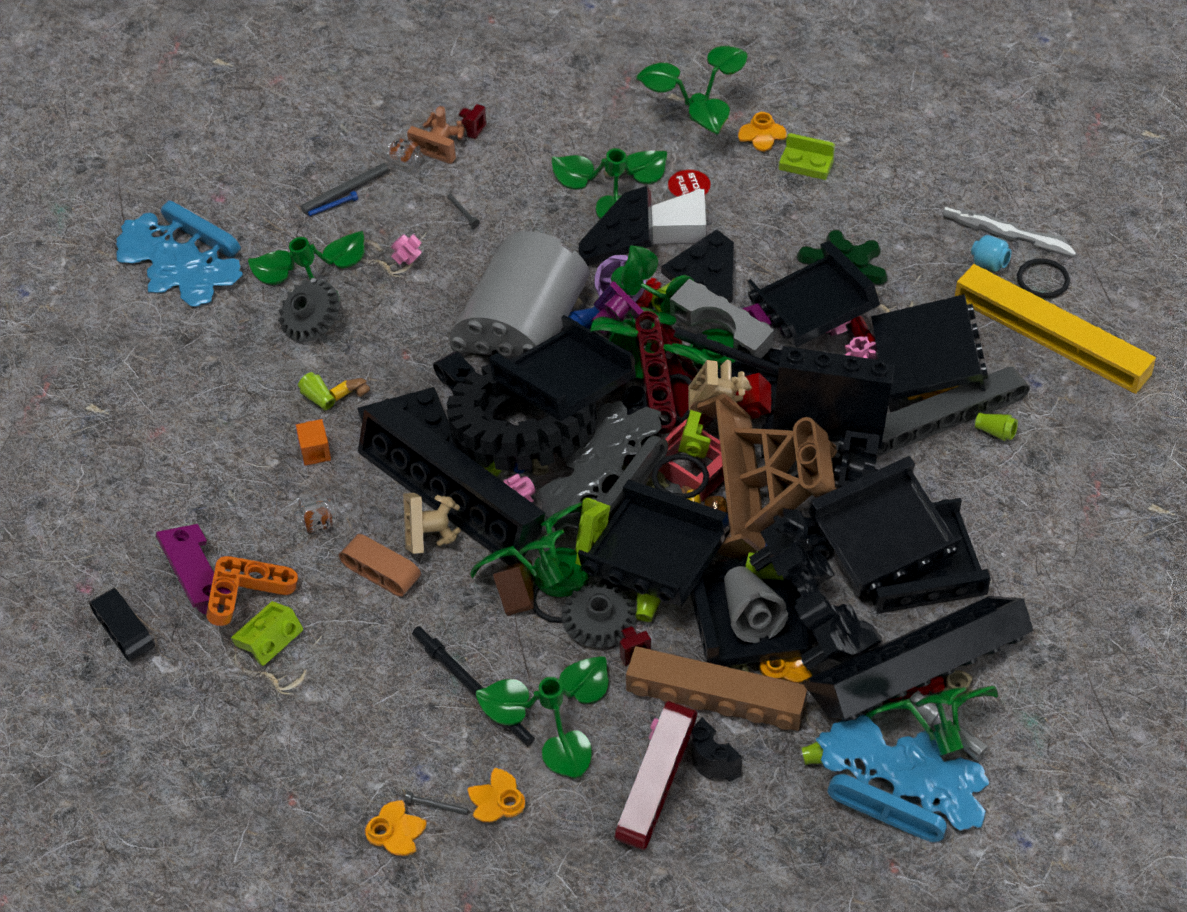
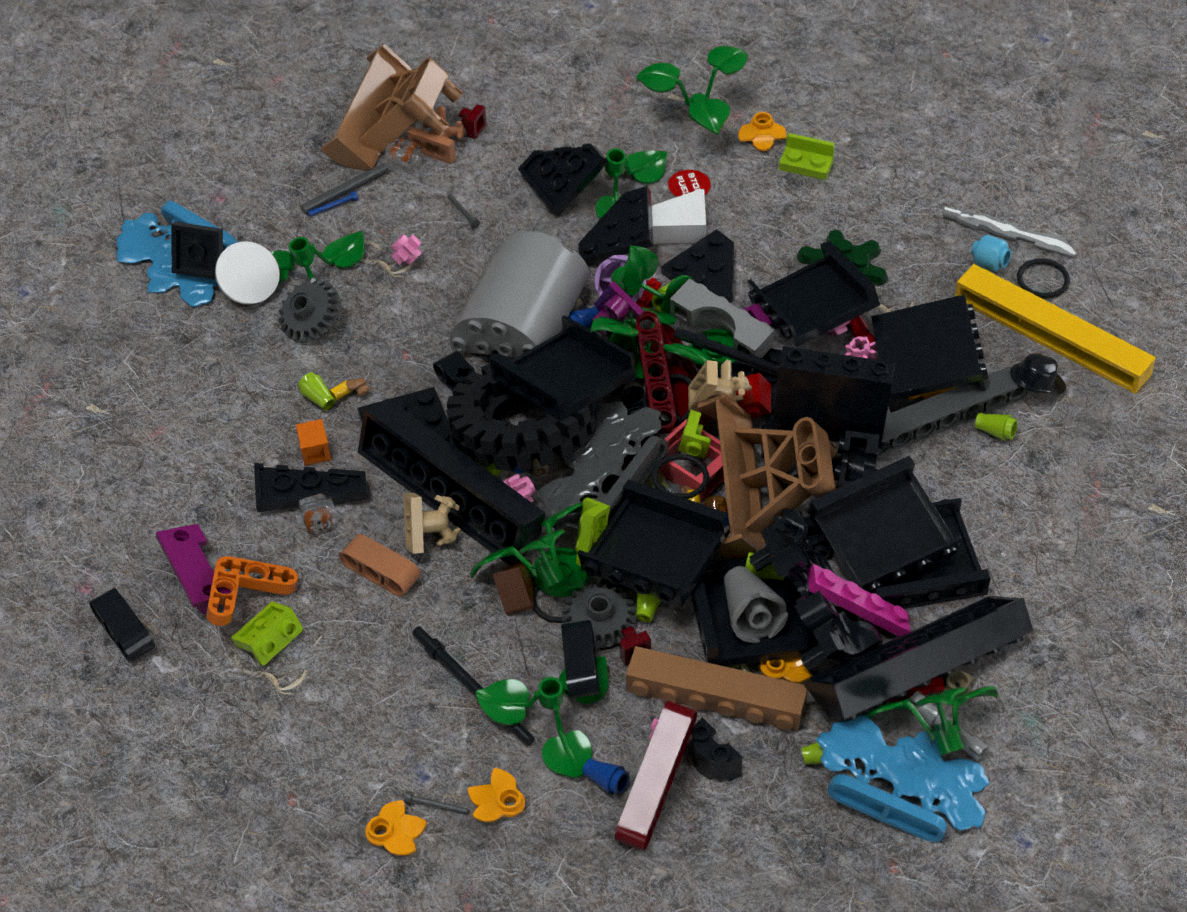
none -> black tile [171,222,223,280]
none -> white piece [215,242,279,305]
none -> black wing [254,463,368,512]
none -> medium nougat piece [321,44,463,171]
none -> black plate [518,143,609,216]
none -> black beam [561,620,600,699]
none -> blue cone [583,758,630,795]
none -> dark pink plate [807,564,910,637]
none -> black piece [1010,353,1066,394]

